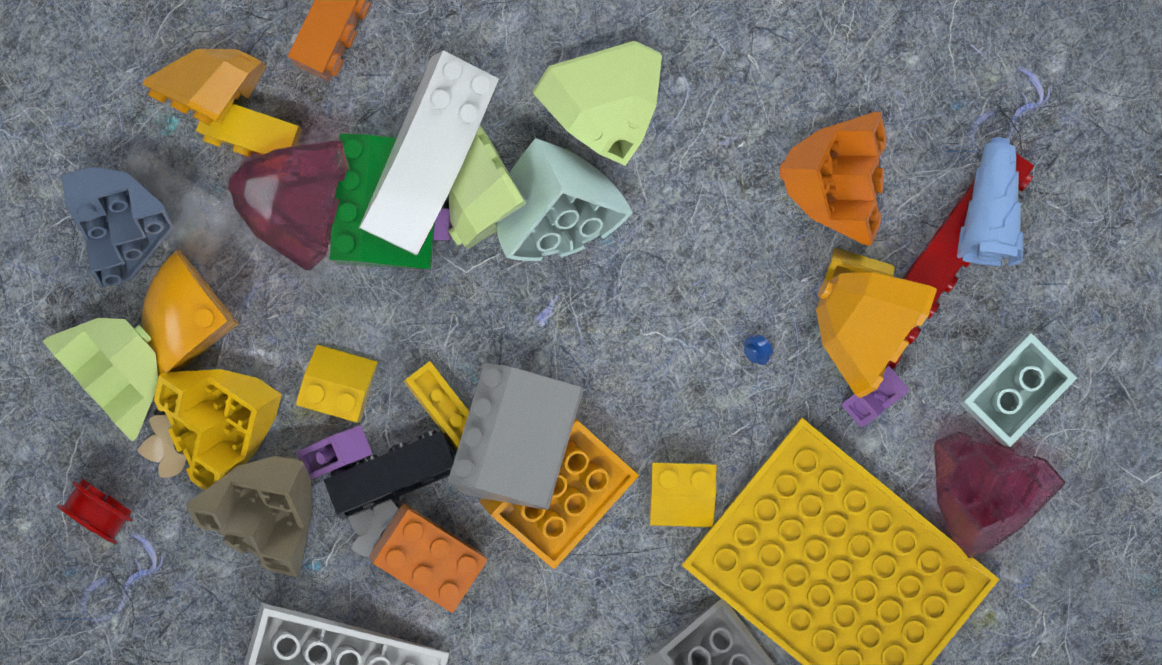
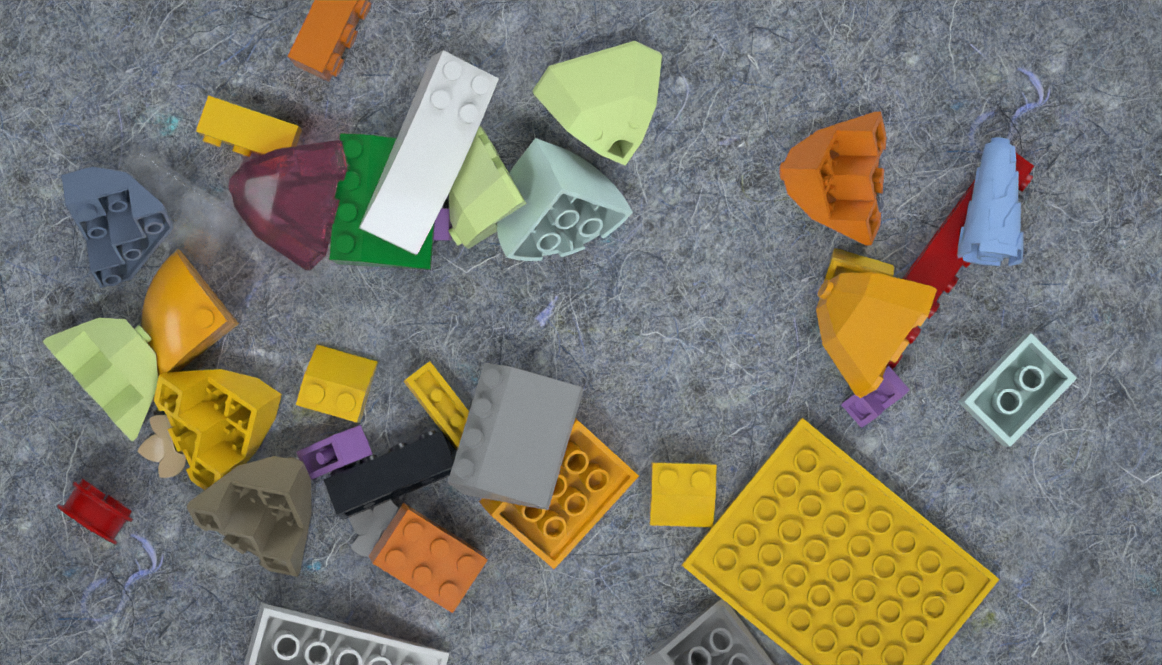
light orange brick [142,49,266,126] -> none
blue plate [744,334,773,365] -> none
clear pink brick [934,432,1066,558] -> none

